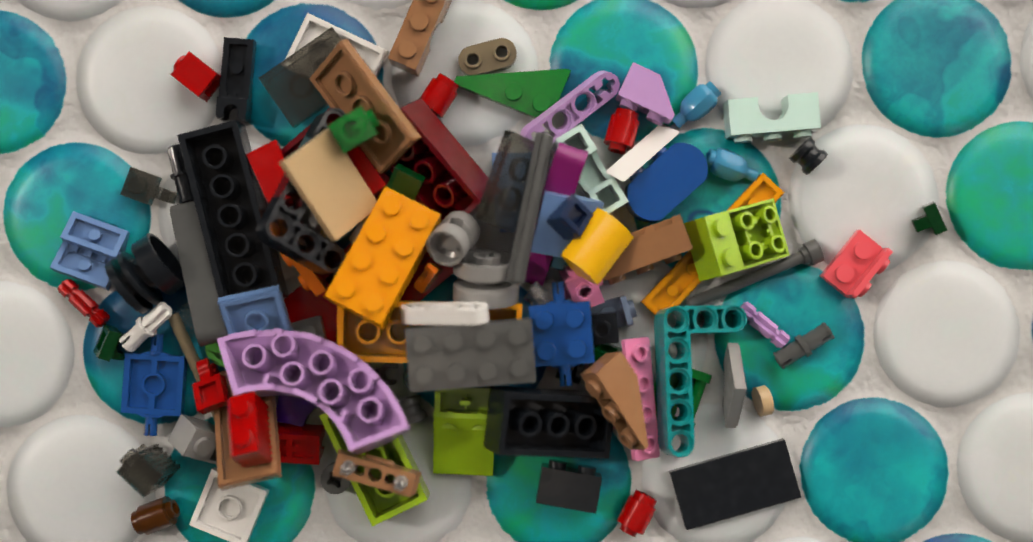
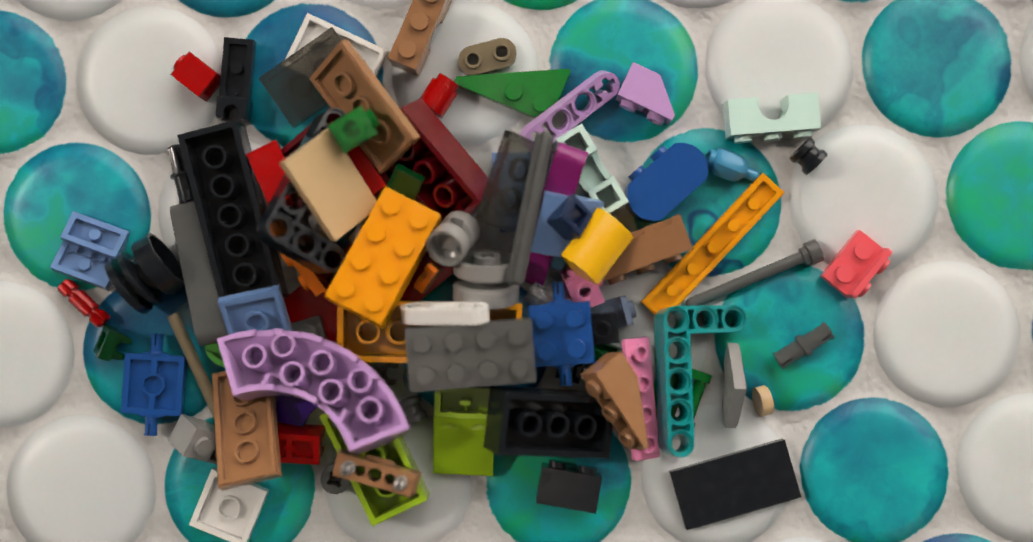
clear smoke brick [116,444,180,497] -> none
white axle [119,302,173,352] -> none
clear smoke plate [120,167,178,206] -> none
reddish brown brick [131,496,180,535] -> none
red plate [192,358,229,415] -> none
red brick [227,392,273,468] -> none
red brick [604,108,640,154] -> none
white sticker [606,124,679,182] -> none
red brick [617,489,657,537] -> none
dark azure plant [672,81,721,128] -> none
lime slope [684,198,790,281] -> none
lavender axle [740,302,790,348] -> none
dark green tile [911,202,947,235] -> none

